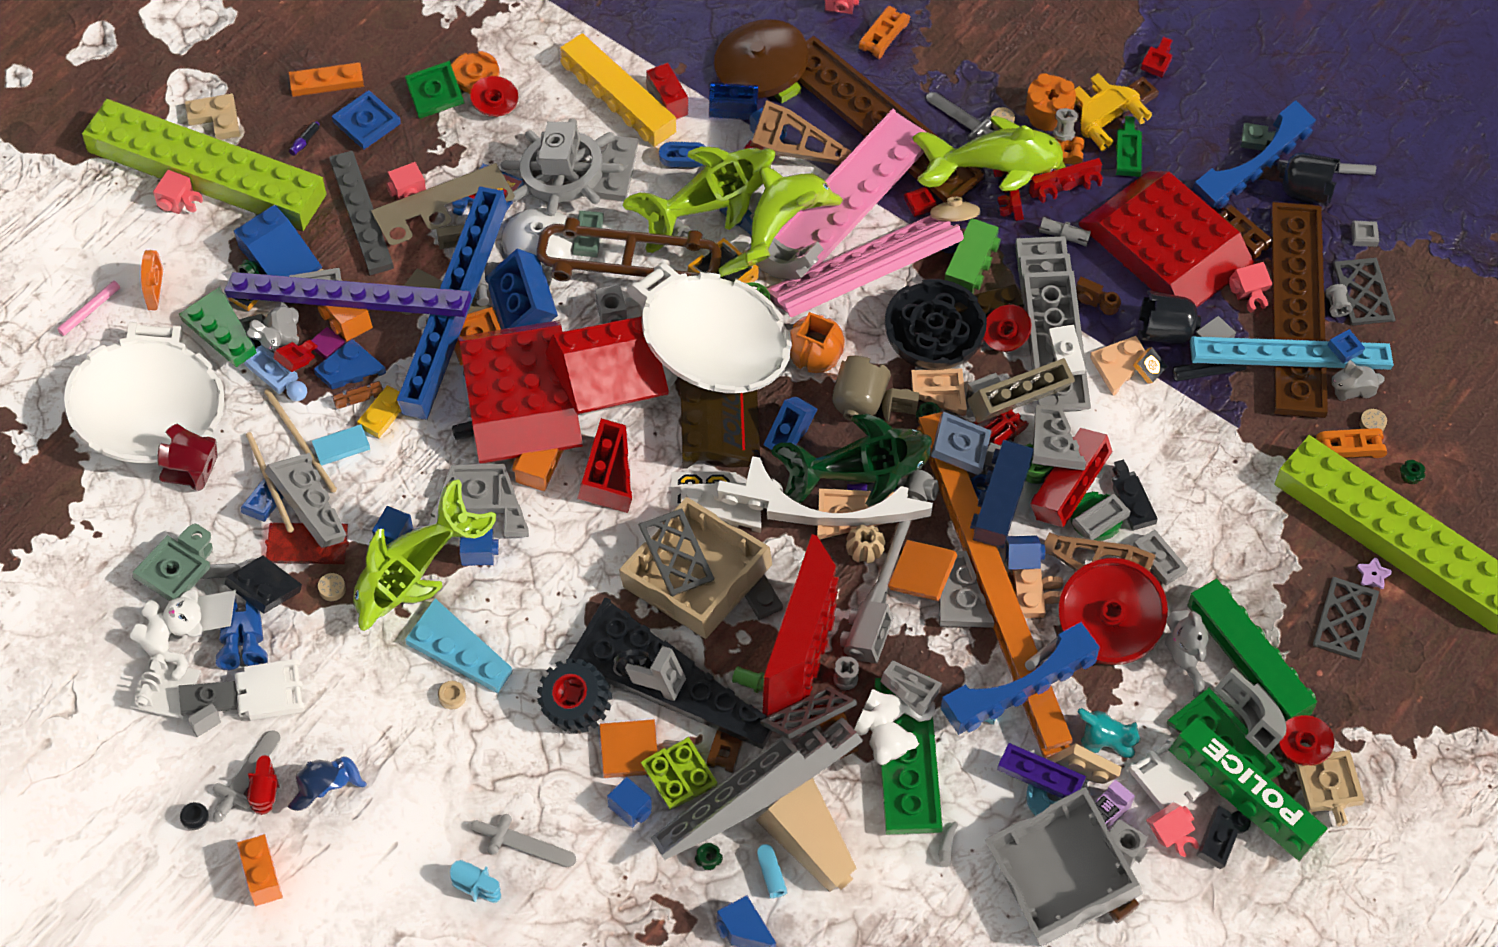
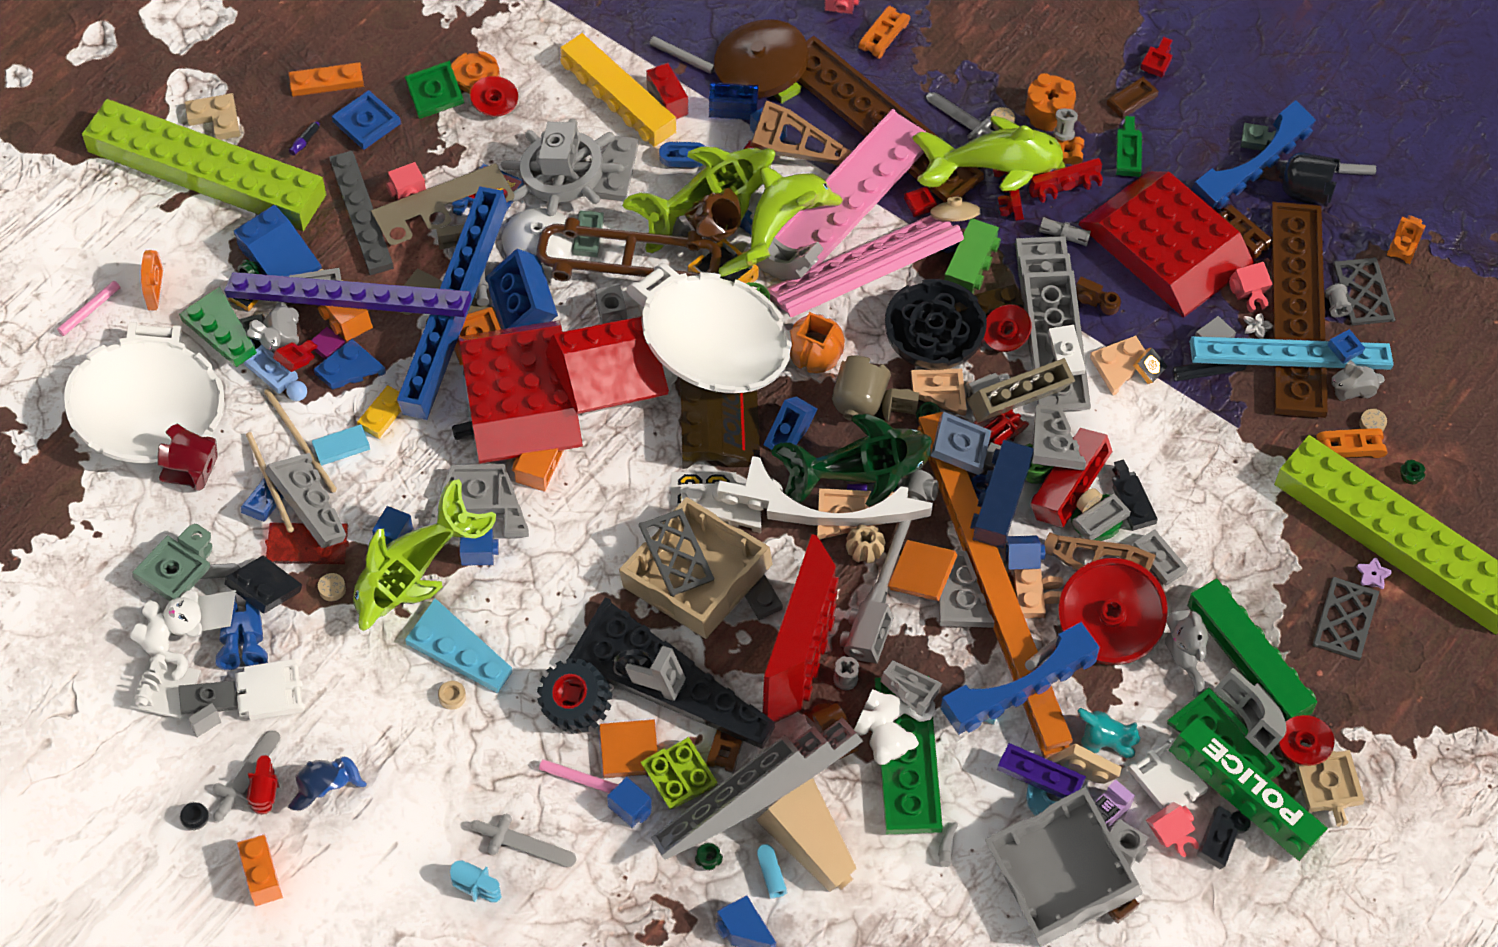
coral brick [153,170,203,214] -> none
dark orange axle [333,381,383,409] -> none
red wedge [577,418,632,513] -> none
bright green pin [732,666,765,693] -> none
dark grey window [760,687,857,739] -> none
yellow connector [1075,73,1152,151] -> none
black cylinder [1138,290,1201,344] -> none
light grey tile [1351,221,1379,247] -> none
none -> bright pink bar [539,759,618,793]
none -> light grey bar [650,36,715,74]
none -> reddish brown piece [685,188,742,243]
none -> tan tile [1076,488,1102,513]
none -> white plant [1243,313,1273,339]
none -> orange hips [1387,215,1426,264]

